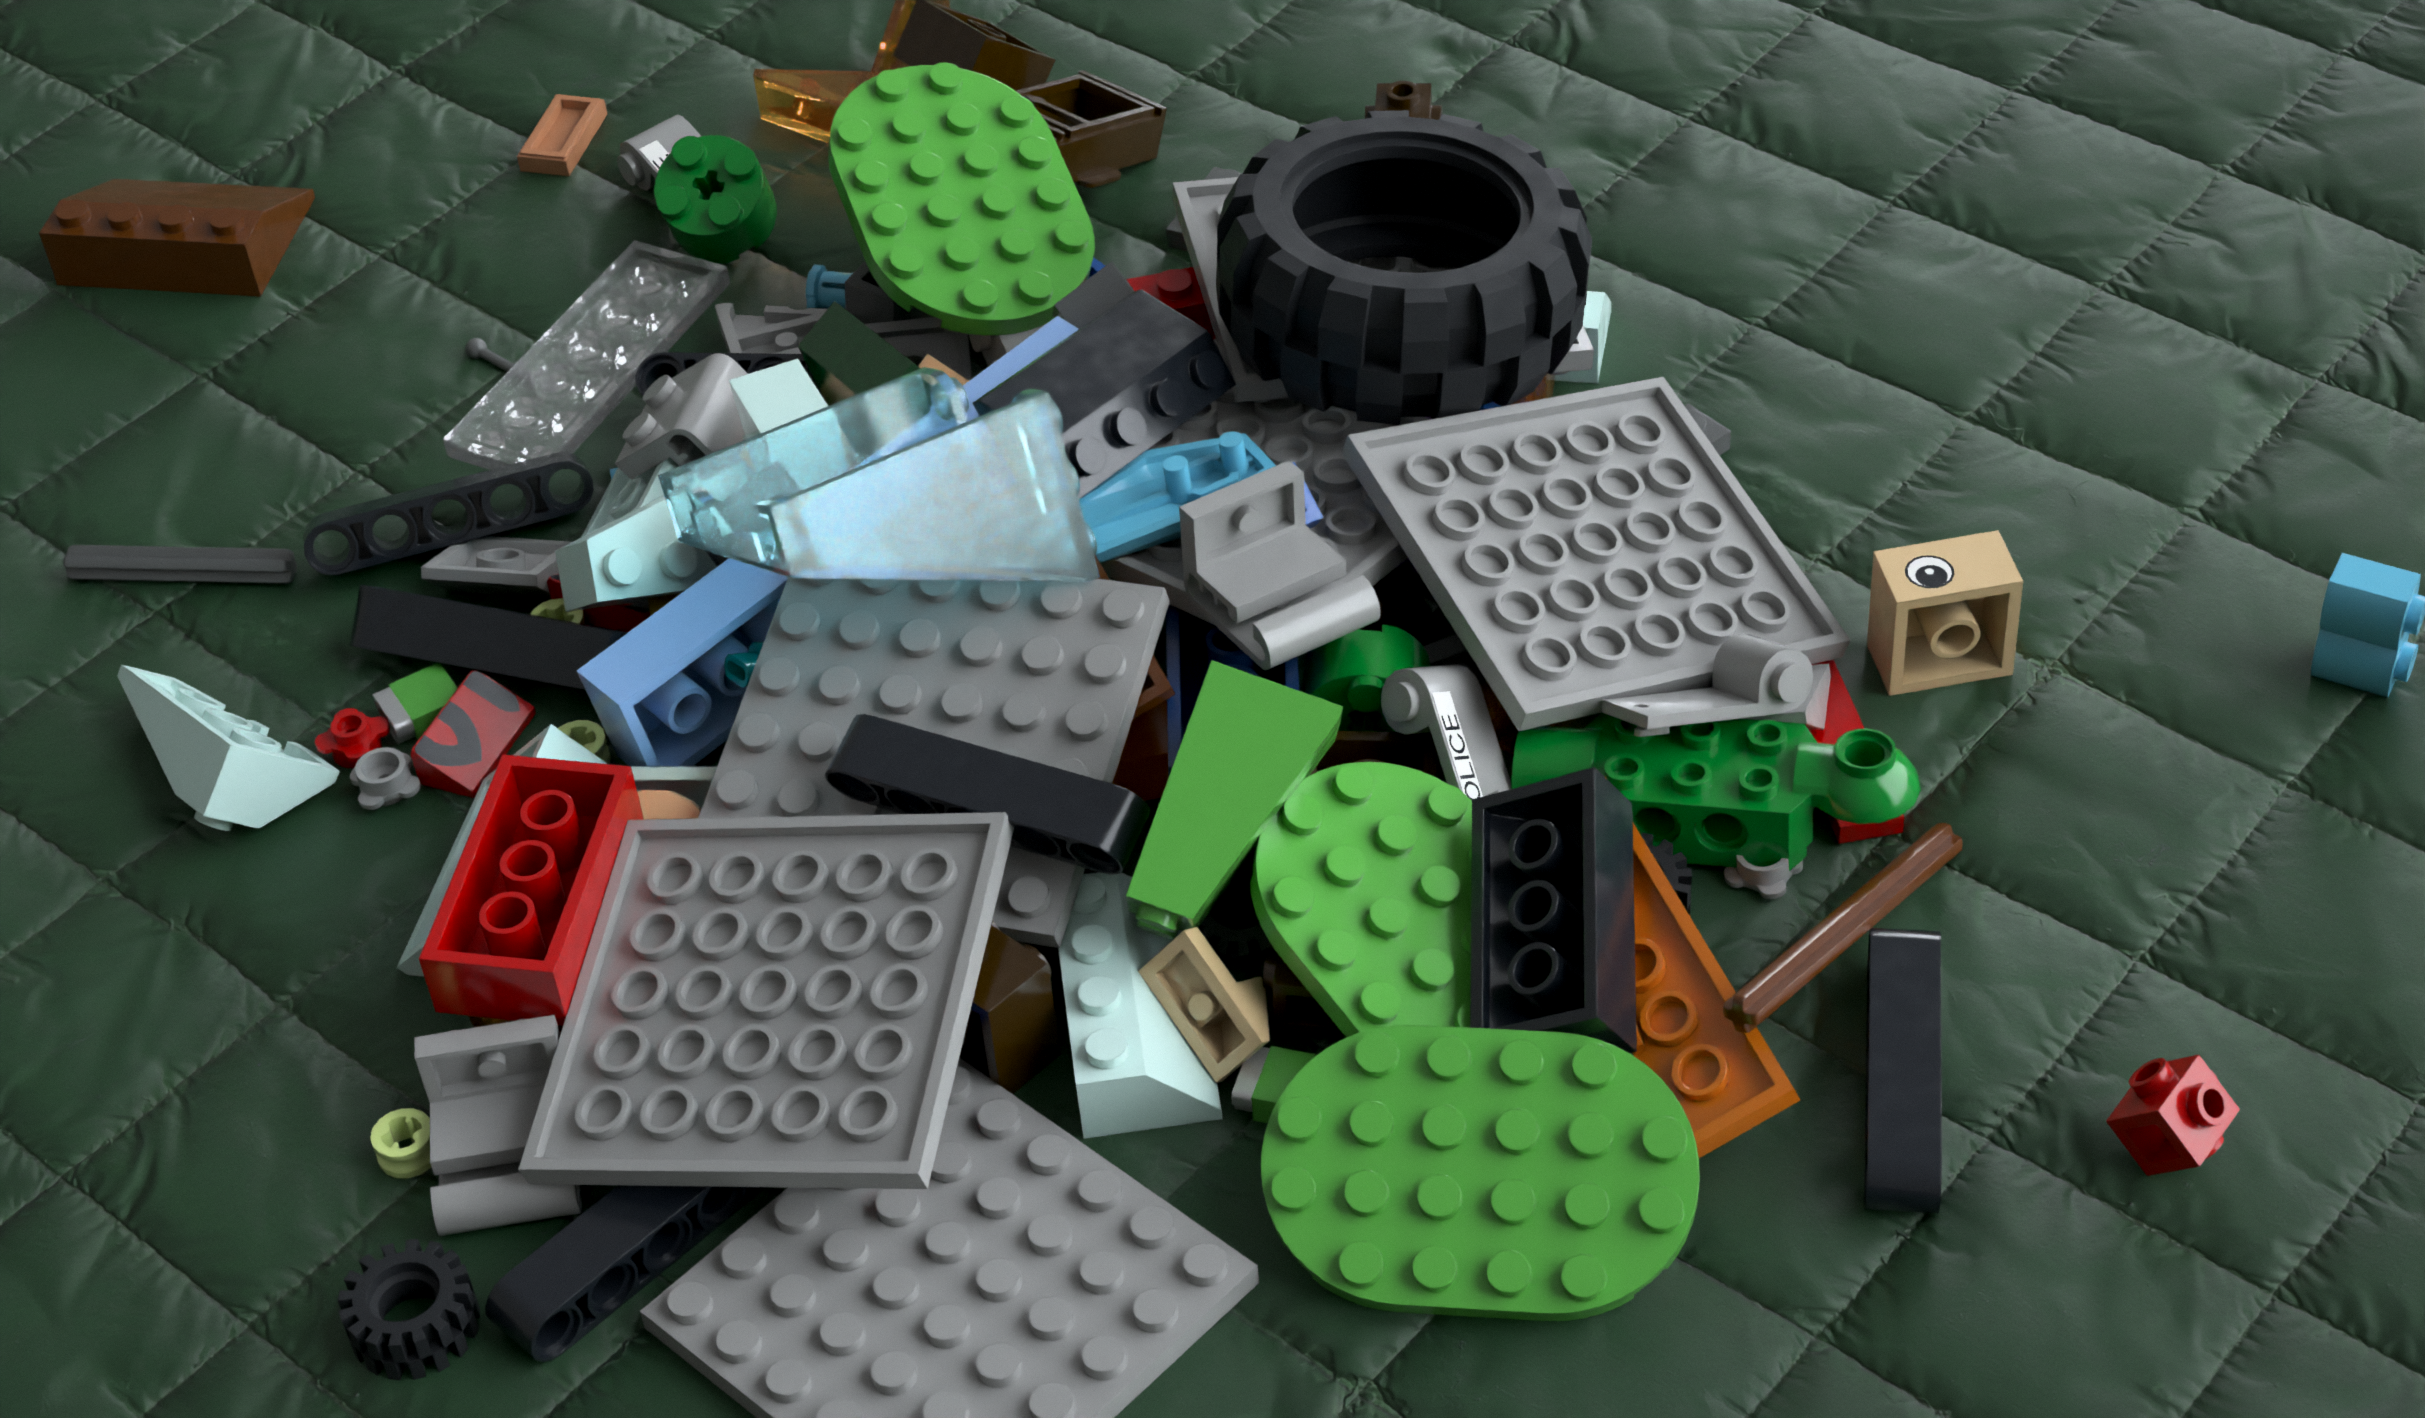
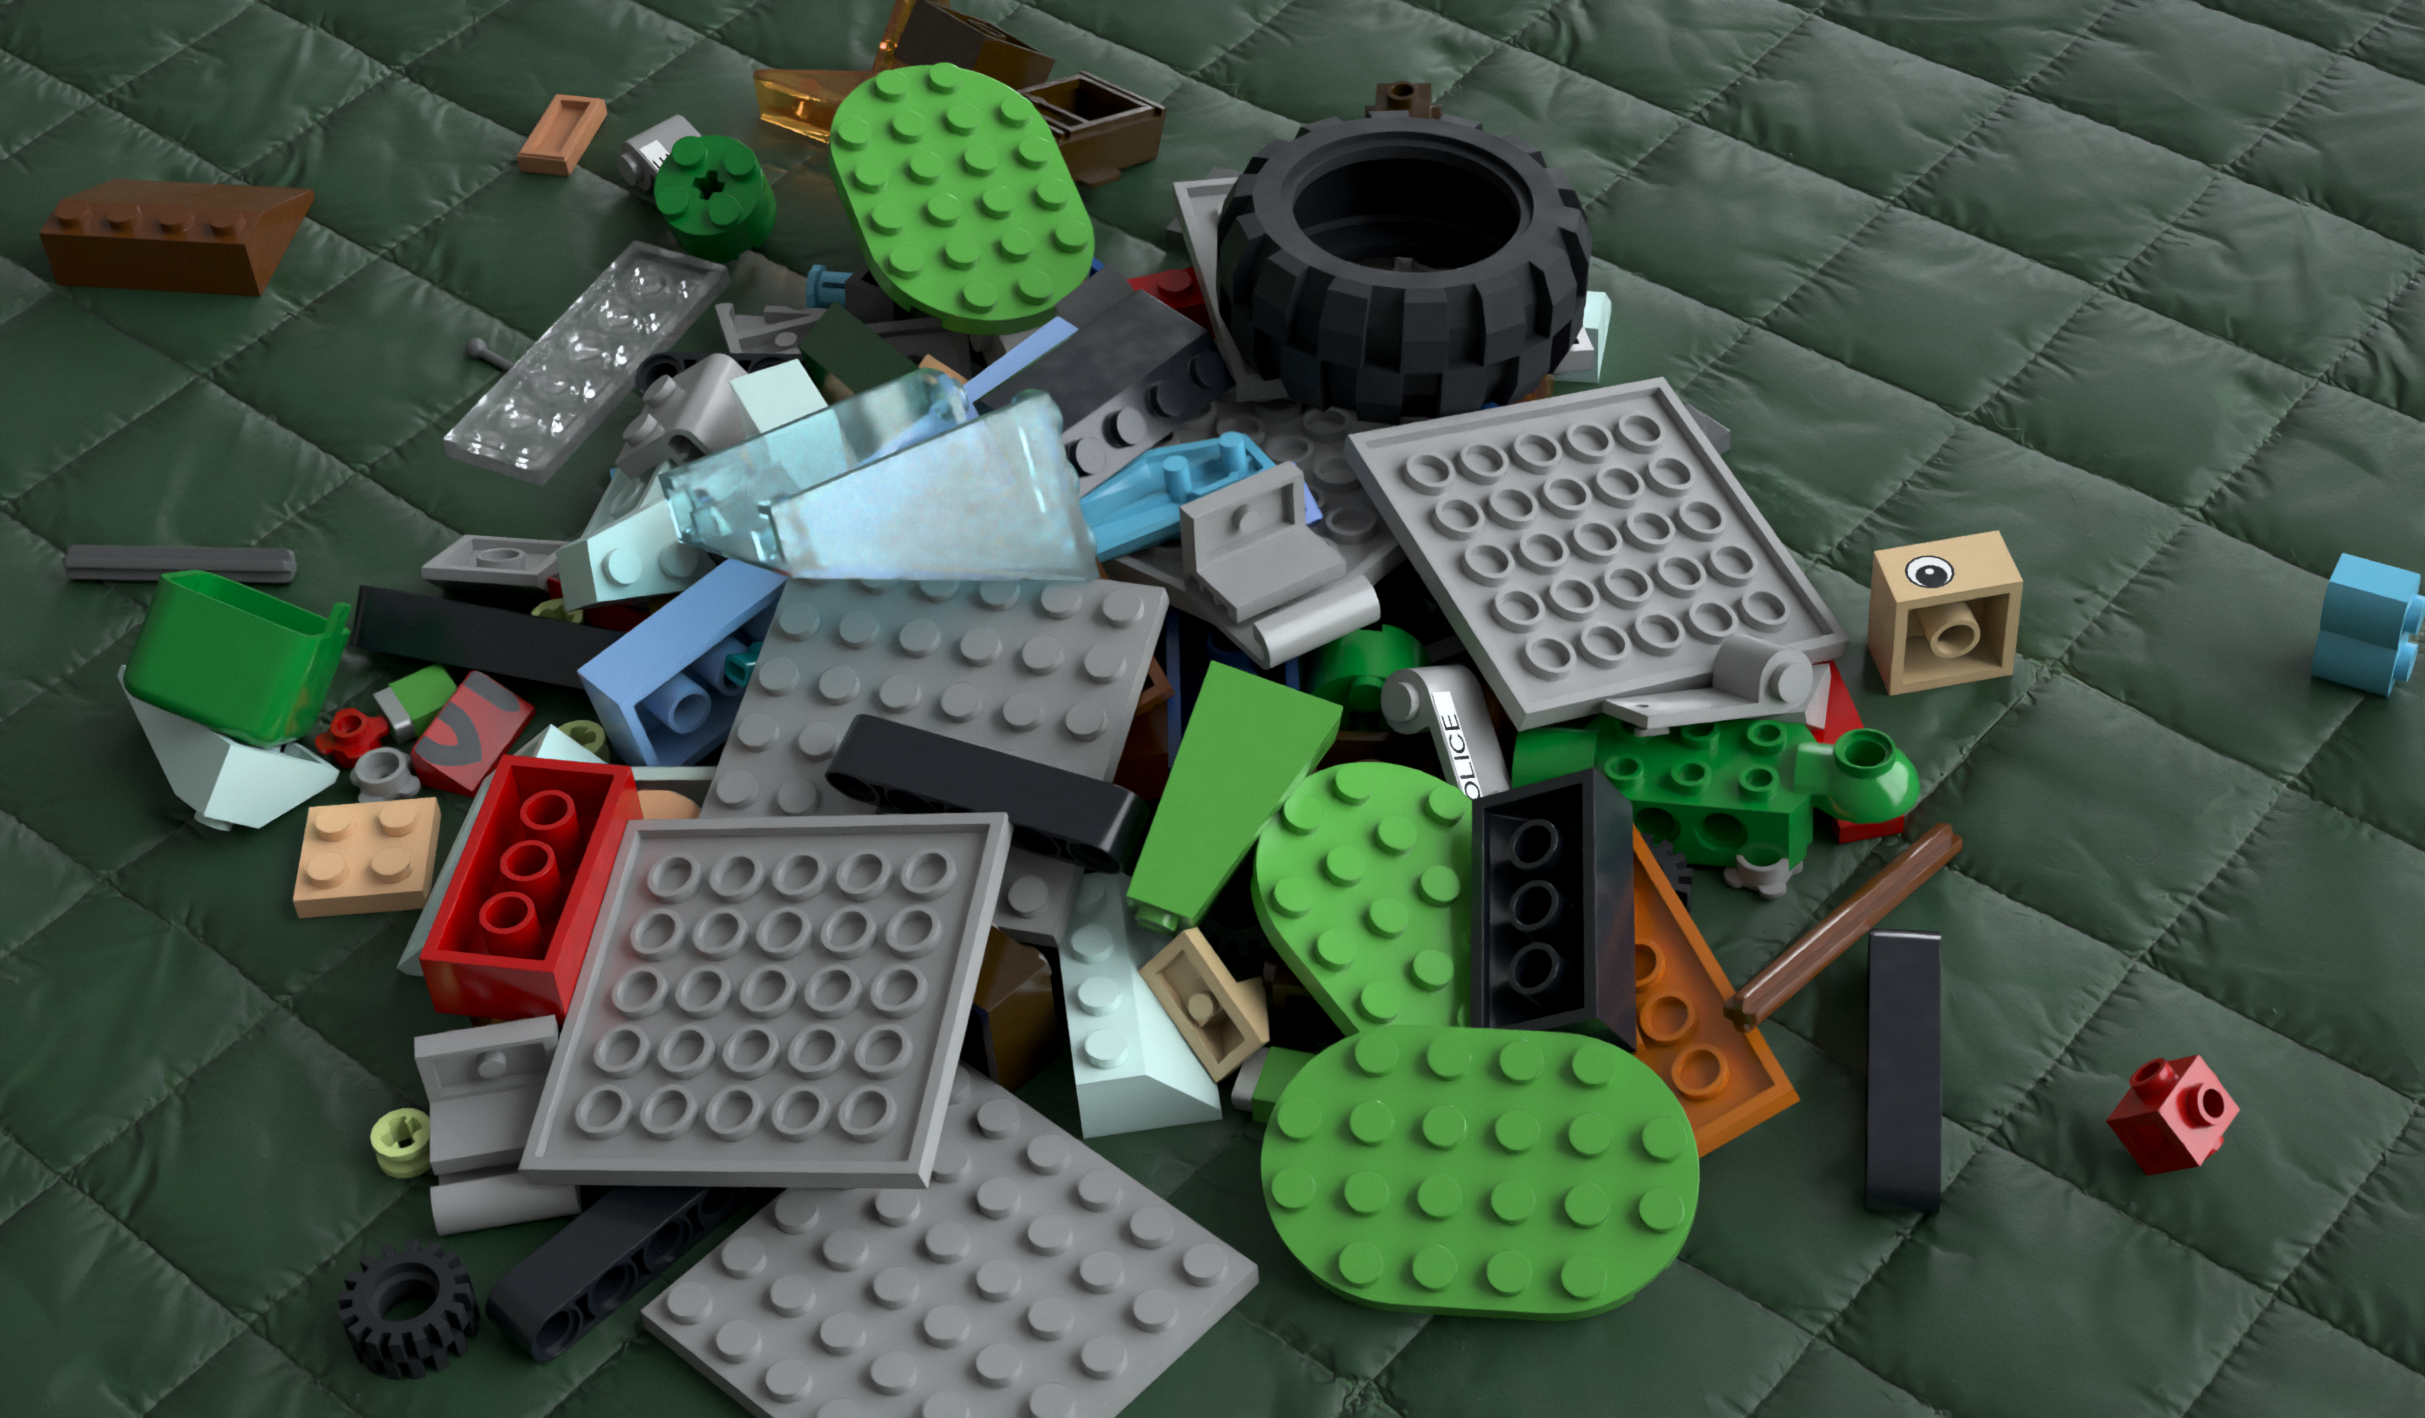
black beam [303,452,594,575] -> none
none -> green piece [123,570,352,748]
none -> light nougat plate [293,797,441,919]

